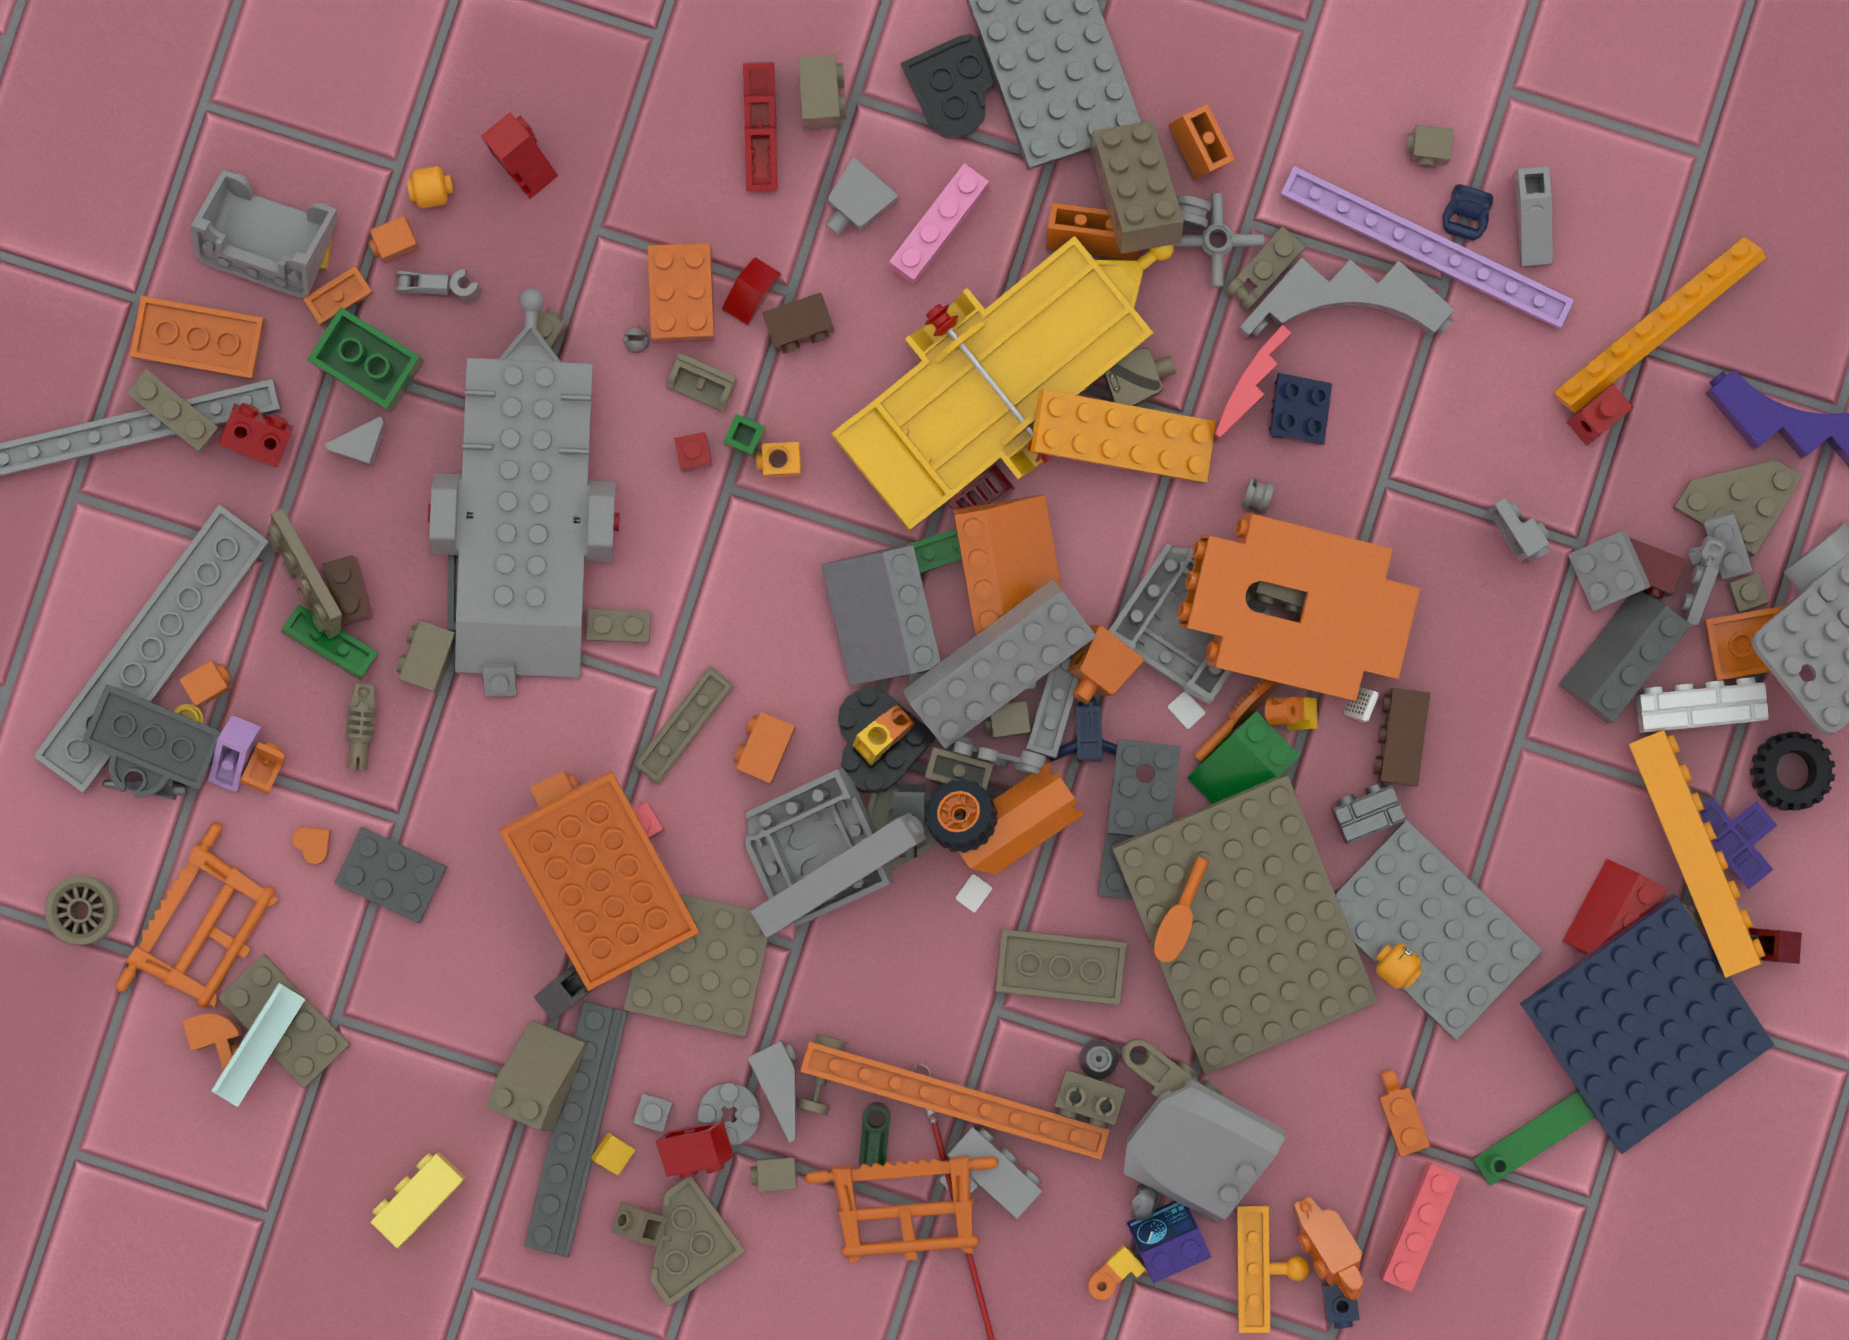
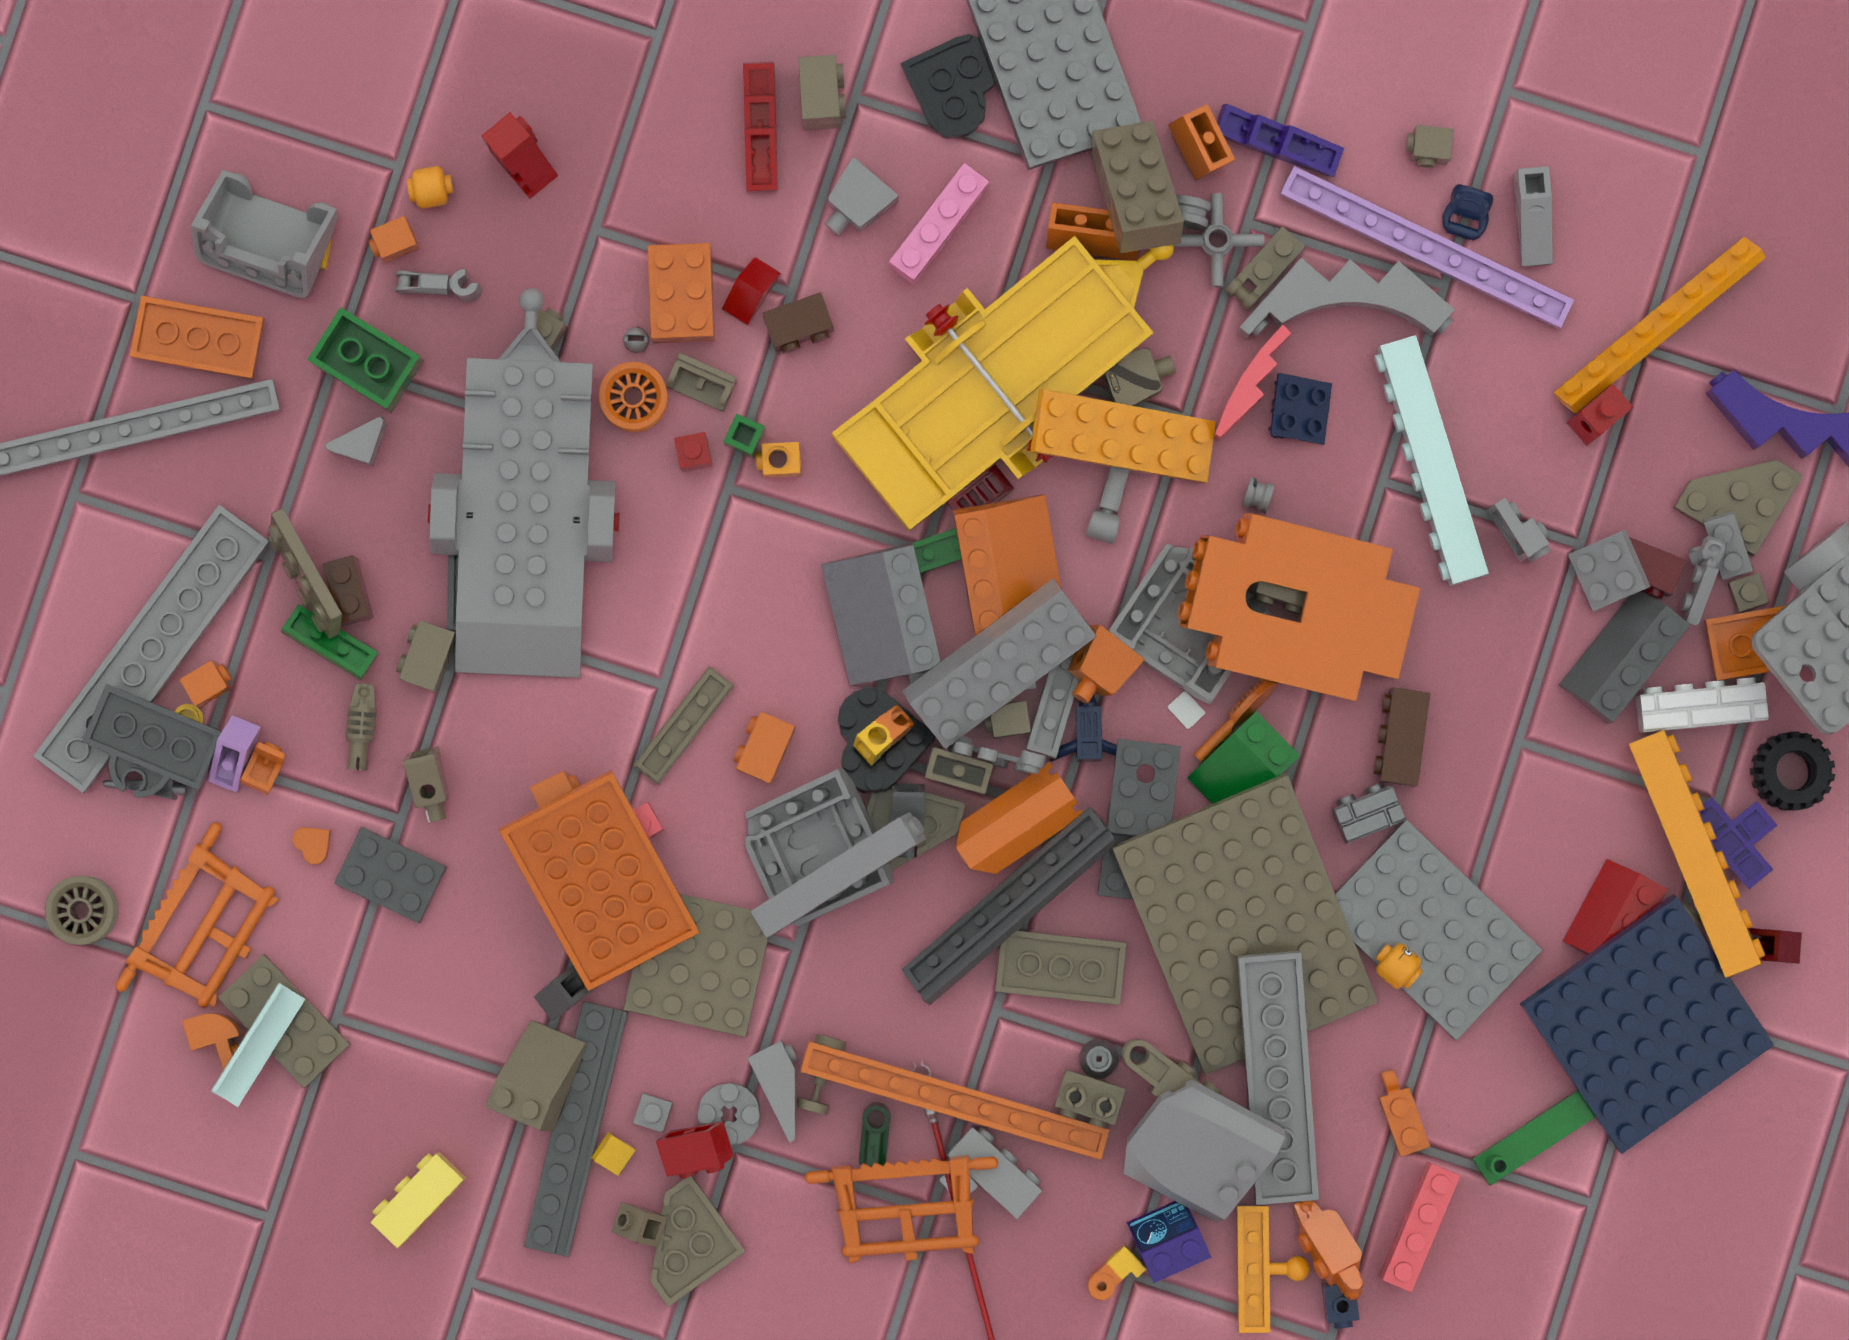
dark tan plate [126,369,220,453] -> none
red brick [218,403,293,467] -> none
orange plate [303,266,373,326] -> none
light grey plate [483,662,517,697] -> none
dark tan plate [586,609,651,643] -> none
dark tan brick [751,1156,797,1192] -> none
black wheel [925,779,998,853] -> none
white sticker [956,874,992,912] -> none
flat silver plate [1130,1184,1158,1221] -> none
orange piece [1154,856,1209,962] -> none
orange leg [1265,697,1318,730] -> none
white slope [1343,687,1379,723] -> none
none -> dark tan torso [403,746,449,822]
none -> orange wheel [599,362,669,432]
none -> dark grey plate [902,807,1119,1005]
none -> light grey piece [1086,467,1129,544]
none -> dark purple slope [1217,104,1344,177]
none -> light grey plate [1237,950,1319,1205]
none -> light aqua brick [1374,335,1489,586]

